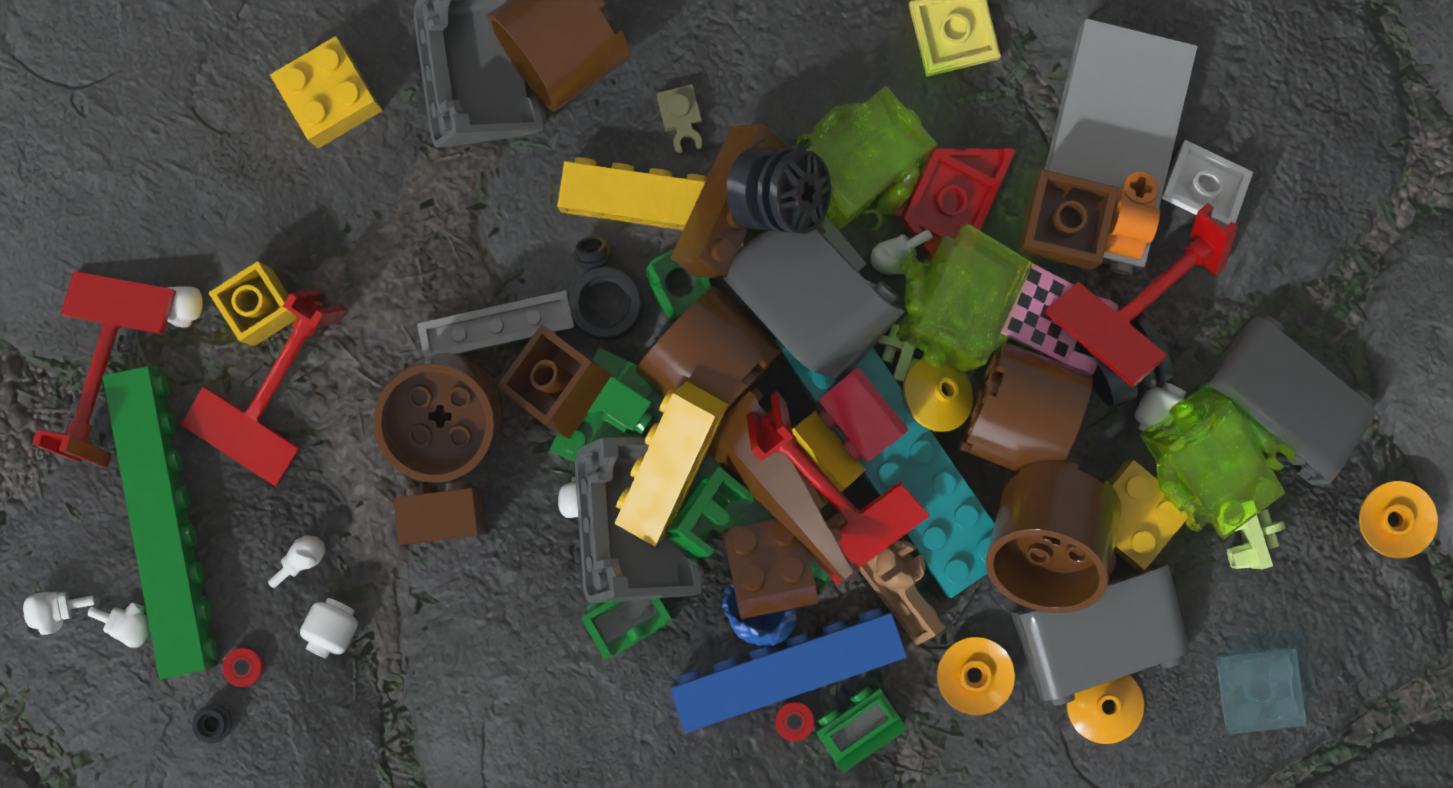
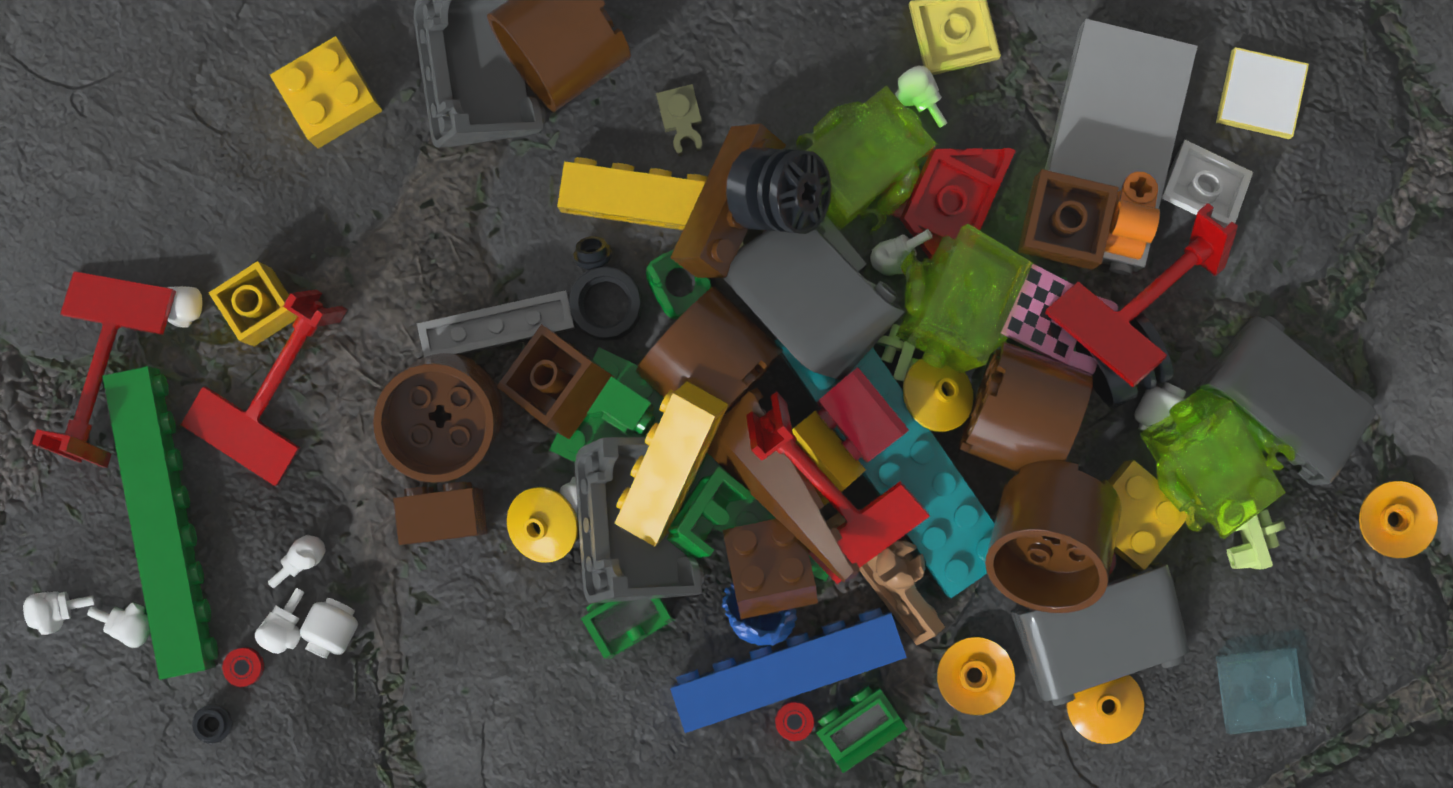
none -> white piece [255,588,305,654]
none -> yellow dish [507,487,578,563]
none -> piece [895,65,947,128]
none -> white tile [1216,47,1309,139]

